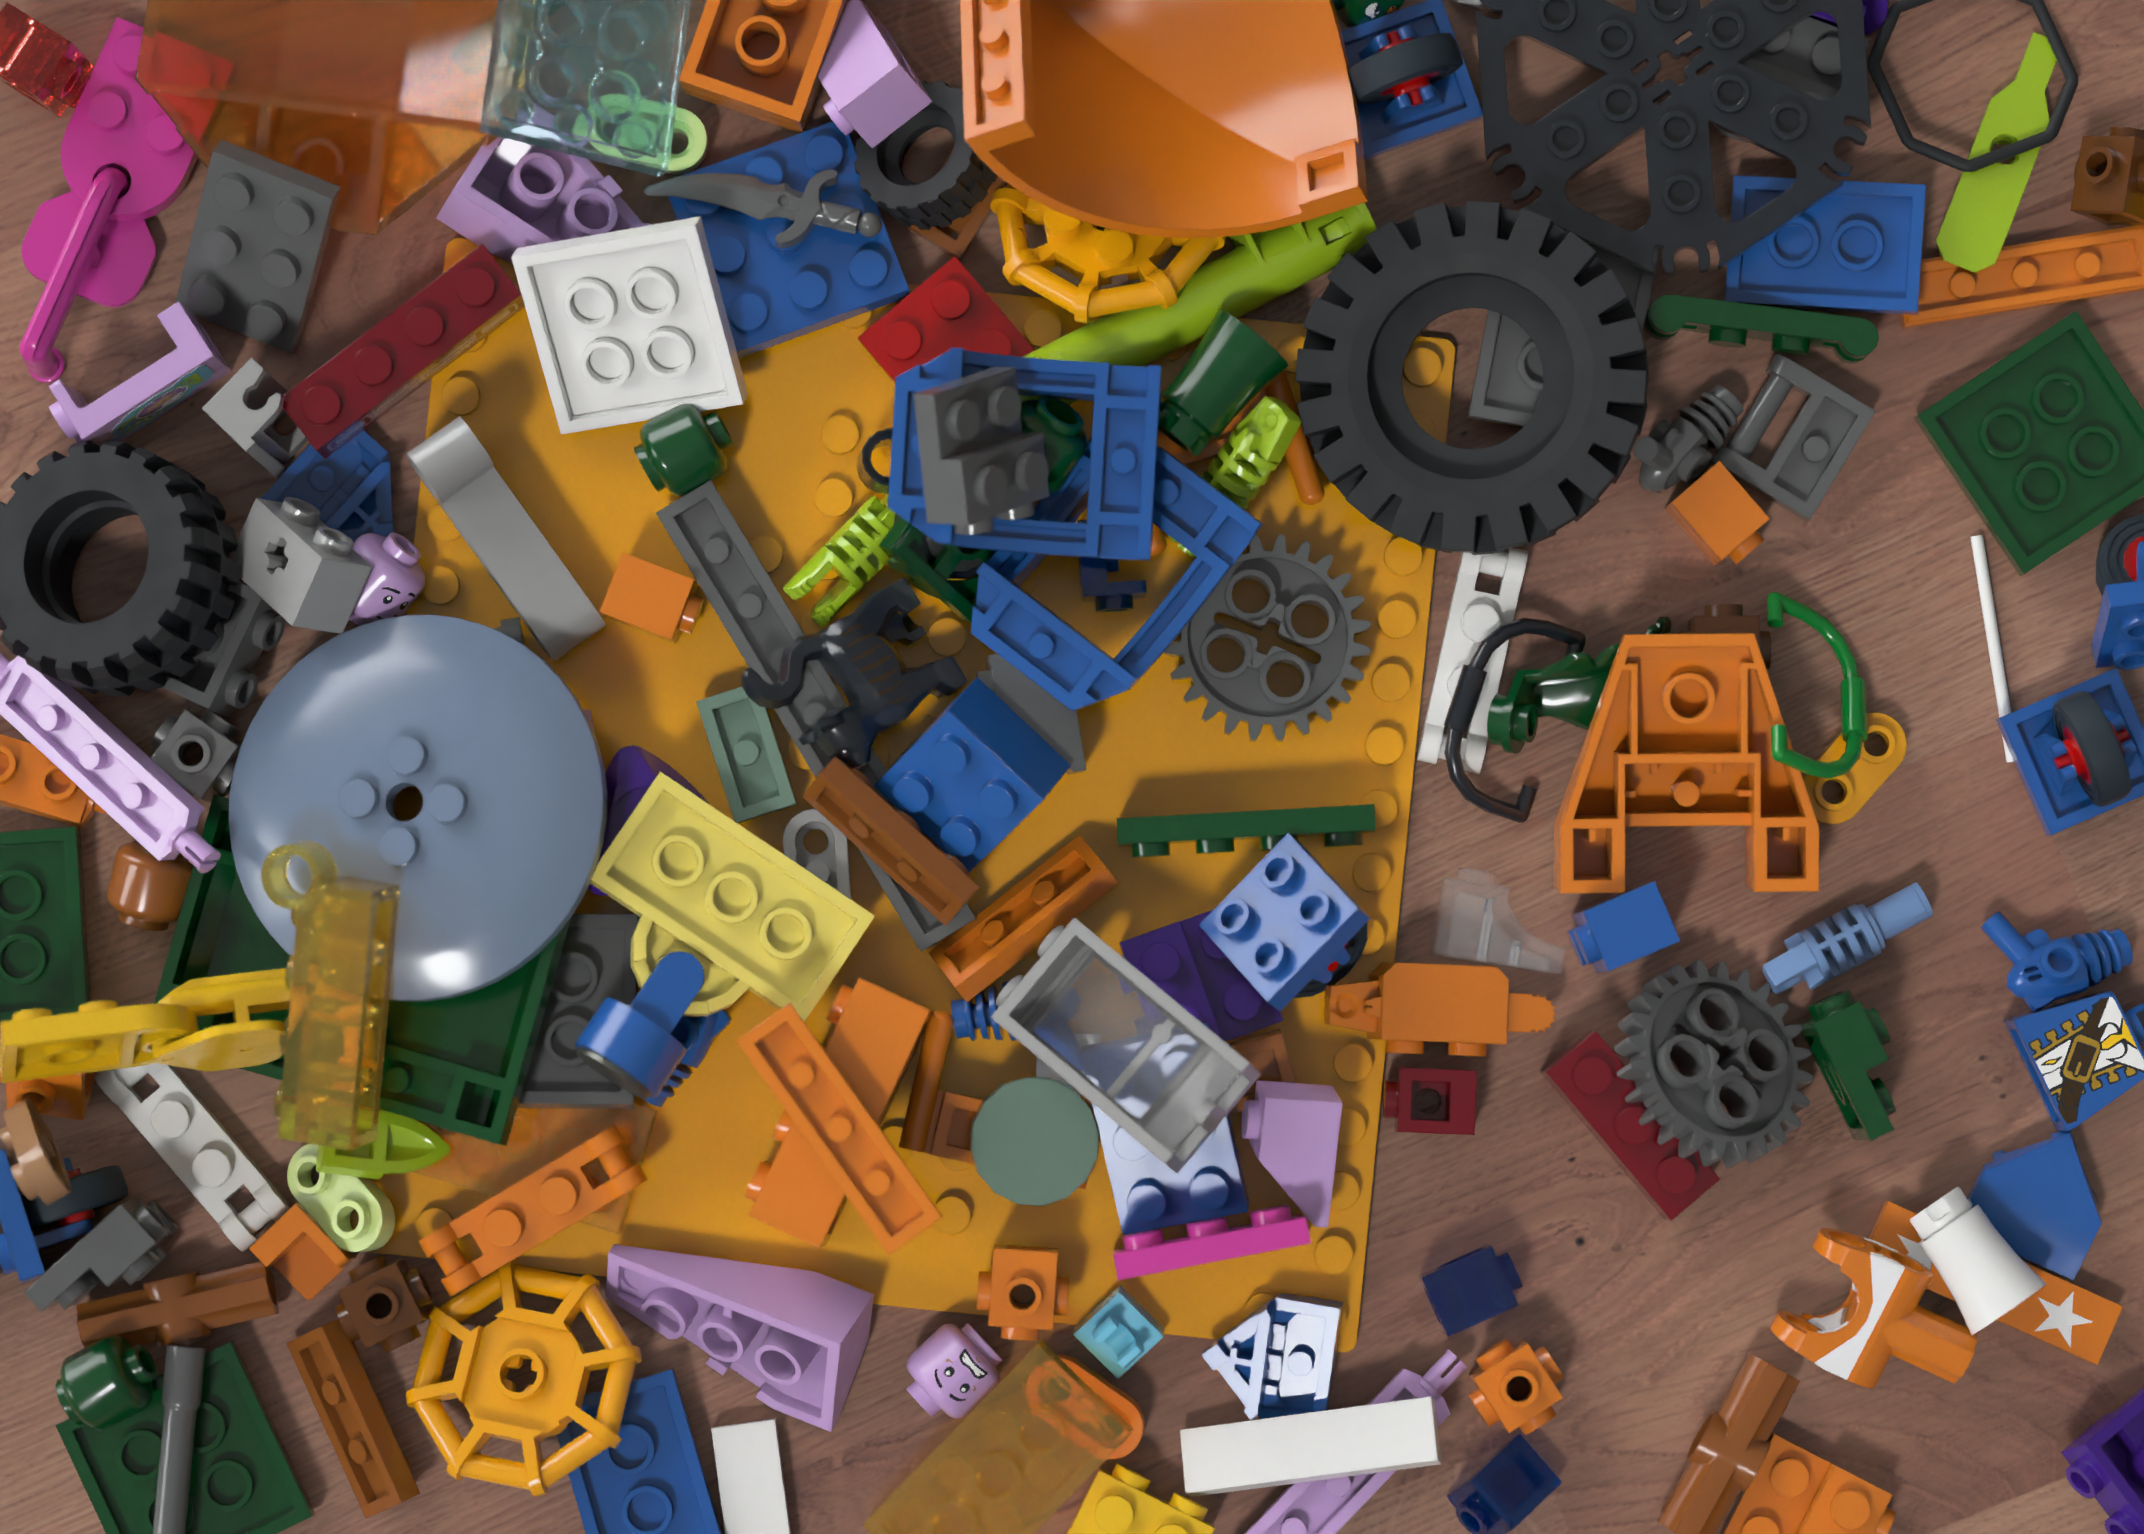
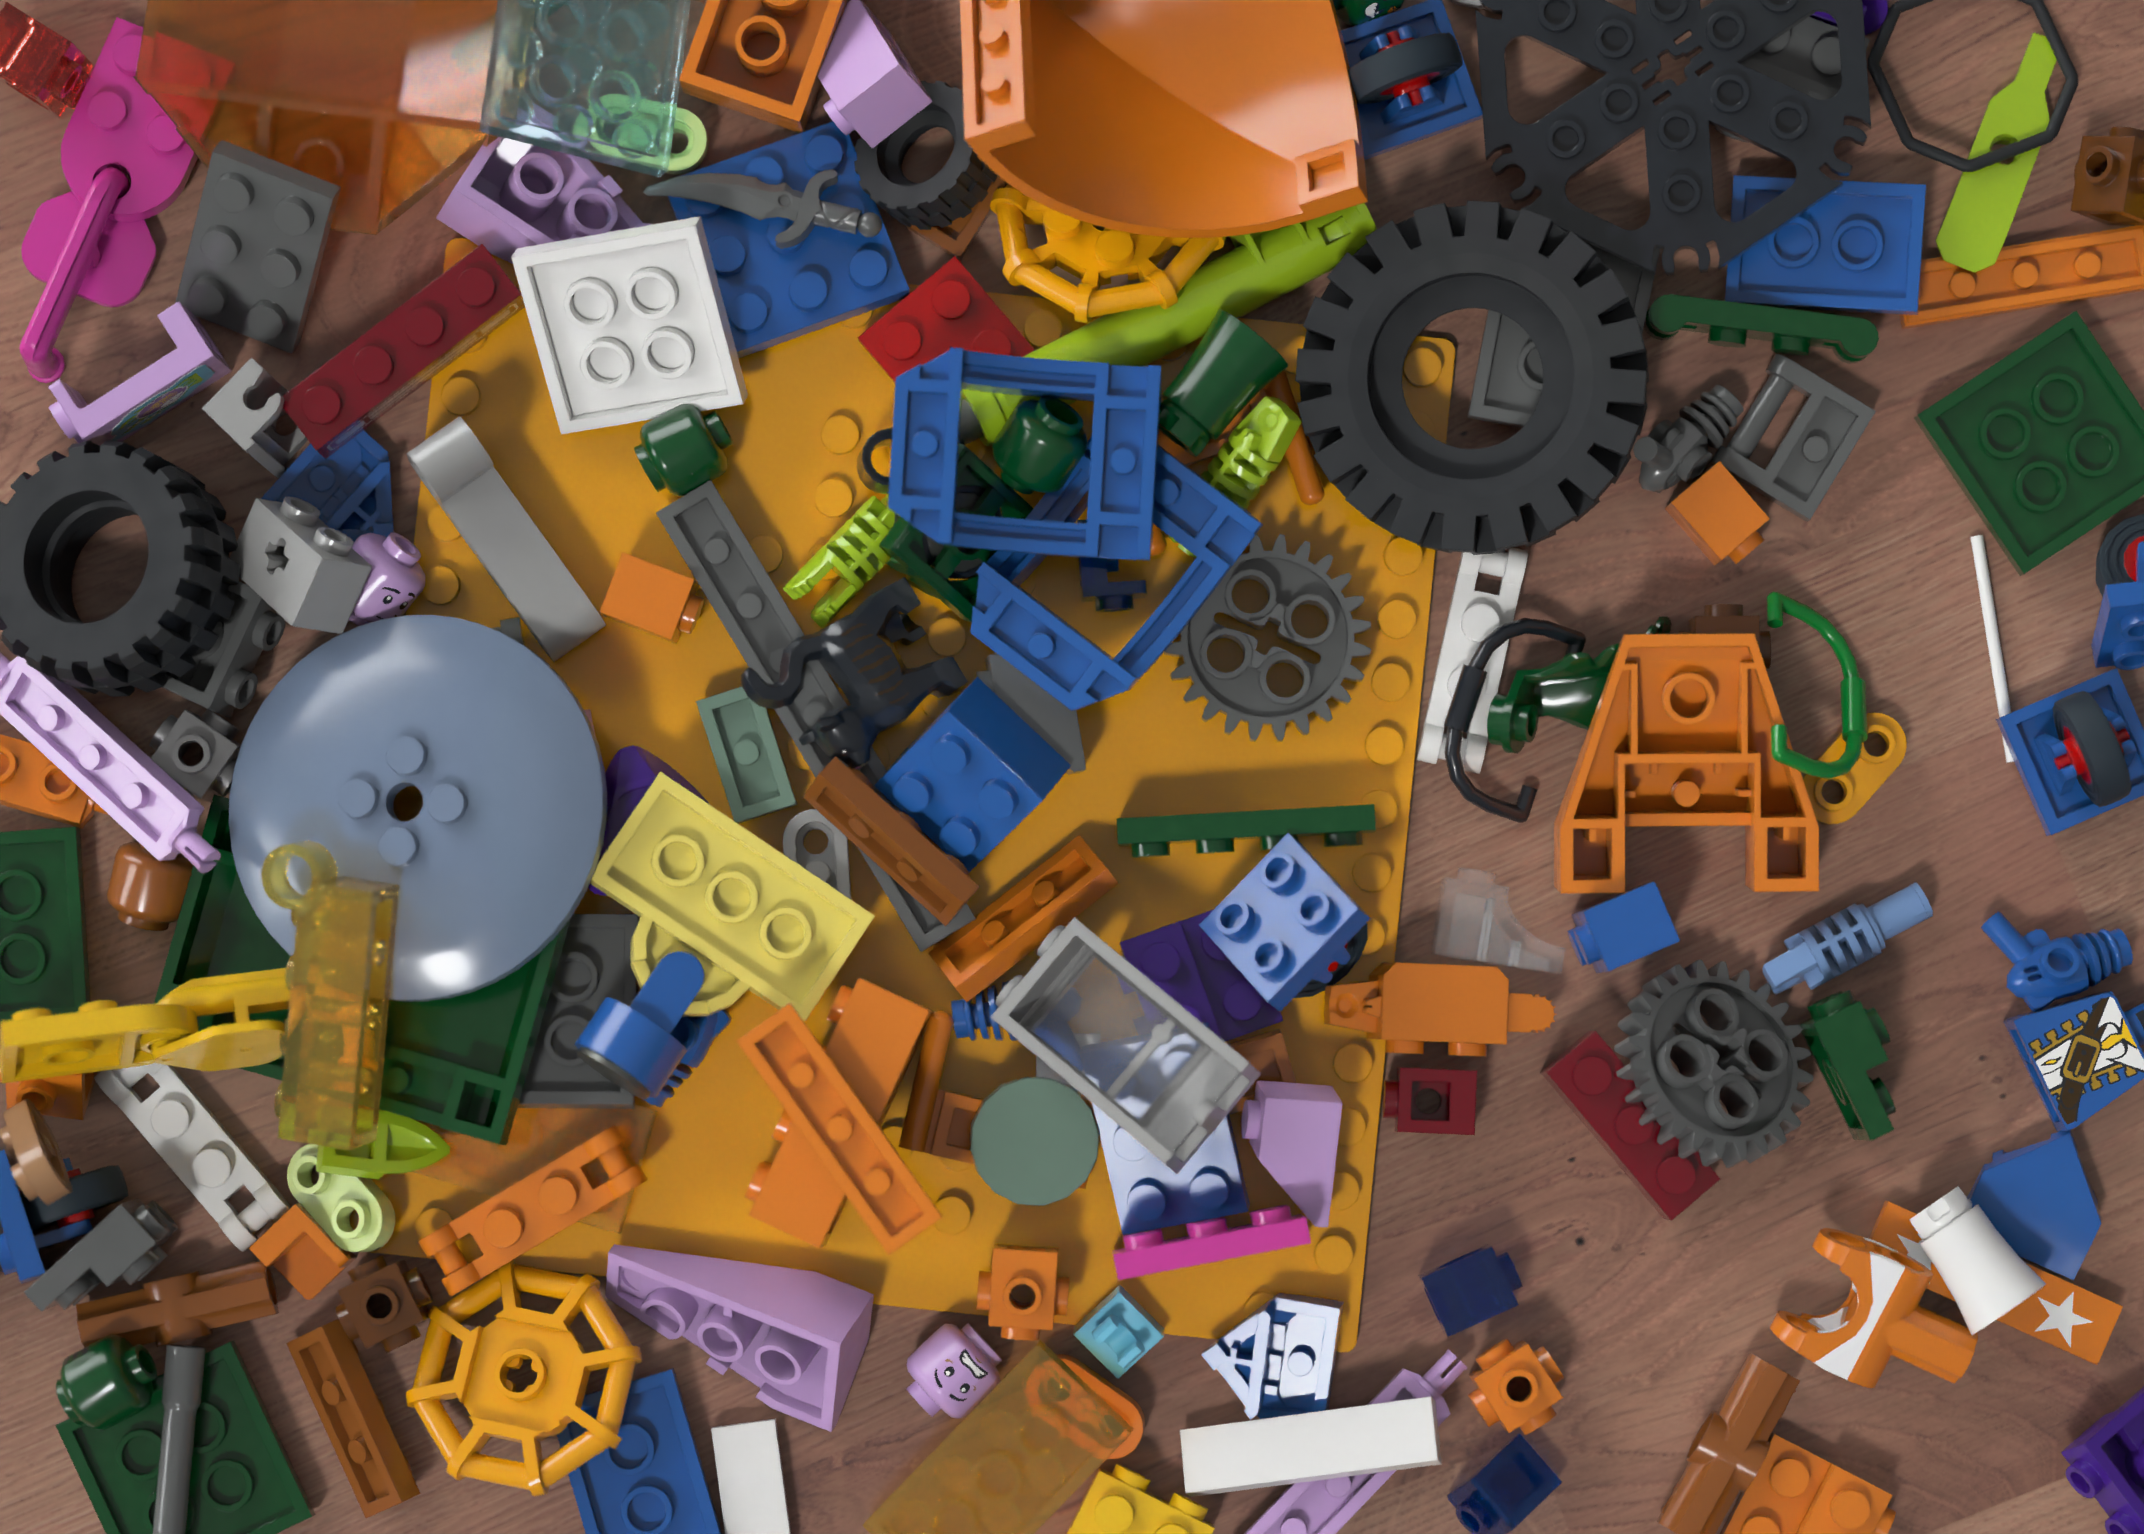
dark grey plate [913,367,1049,535] -> none

